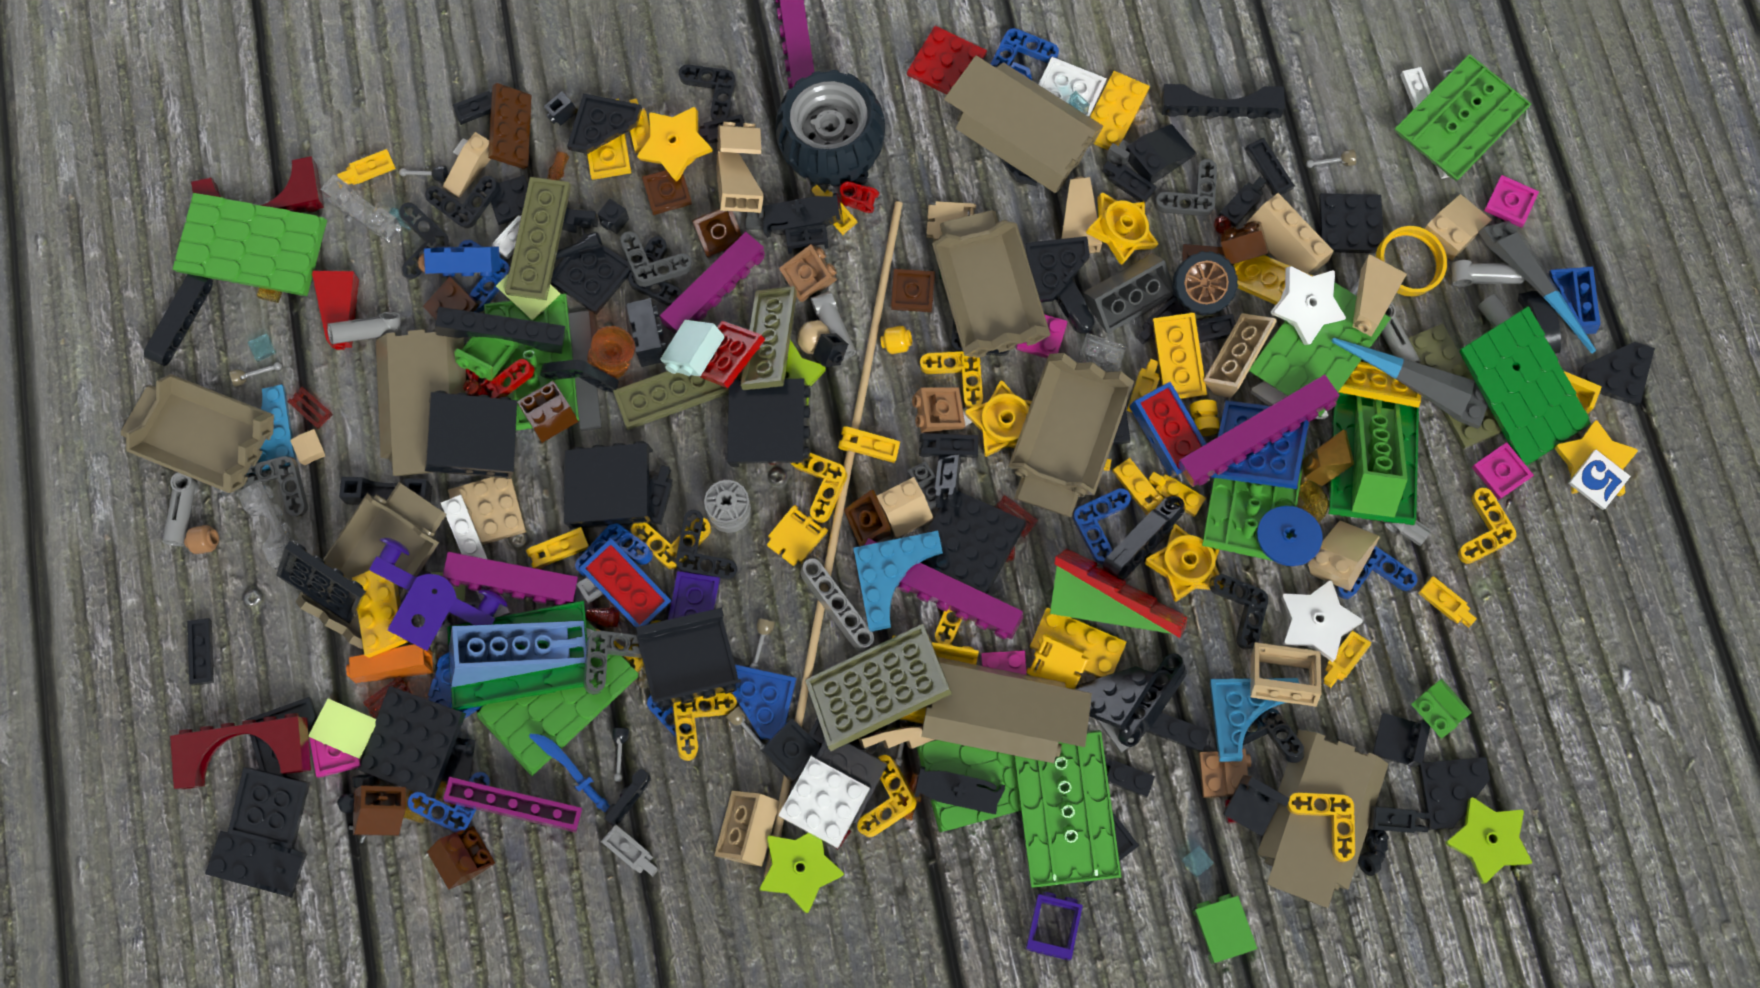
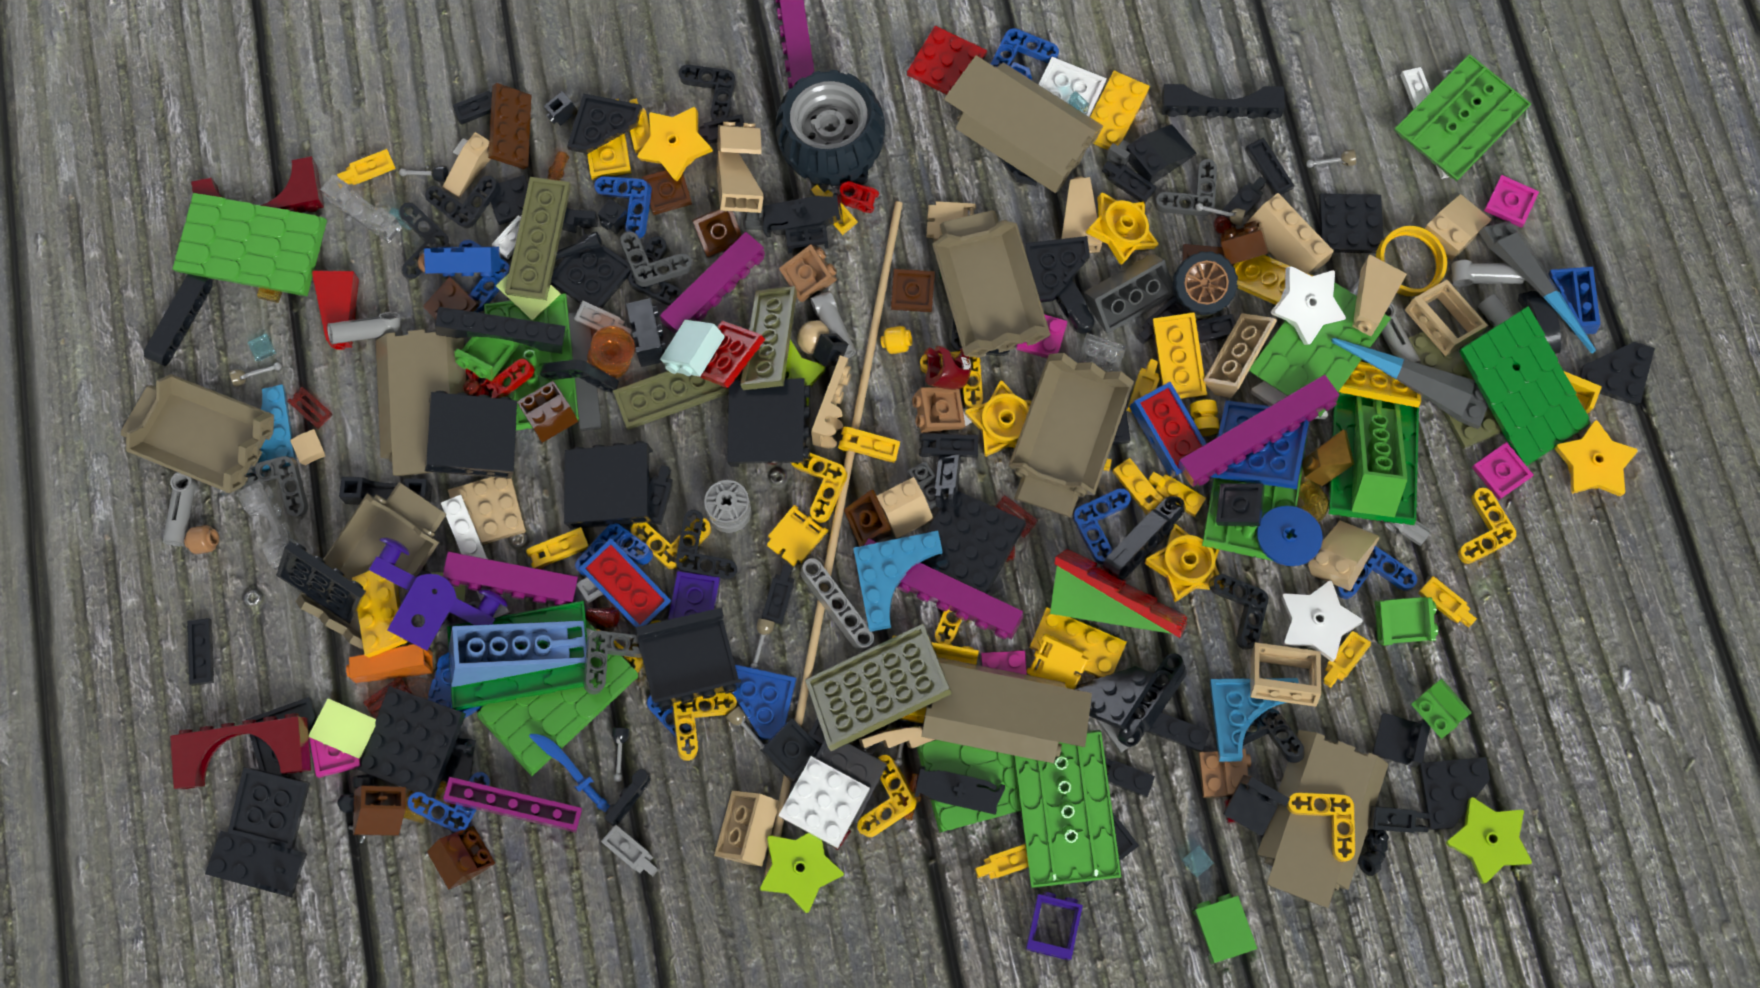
white tile [1568,450,1631,510] -> none
none -> light grey hinge [574,301,632,339]
none -> blue beam [594,176,652,239]
none -> black hinge [761,564,795,626]
none -> tan hinge [811,356,851,449]
none -> dark red piece [924,346,971,390]
none -> yellow hinge [974,844,1028,879]
none -> hinge [1195,203,1245,226]
none -> black plate [1216,484,1265,526]
none -> bright green panel [1374,596,1438,645]
none -> tan window [1405,280,1488,356]

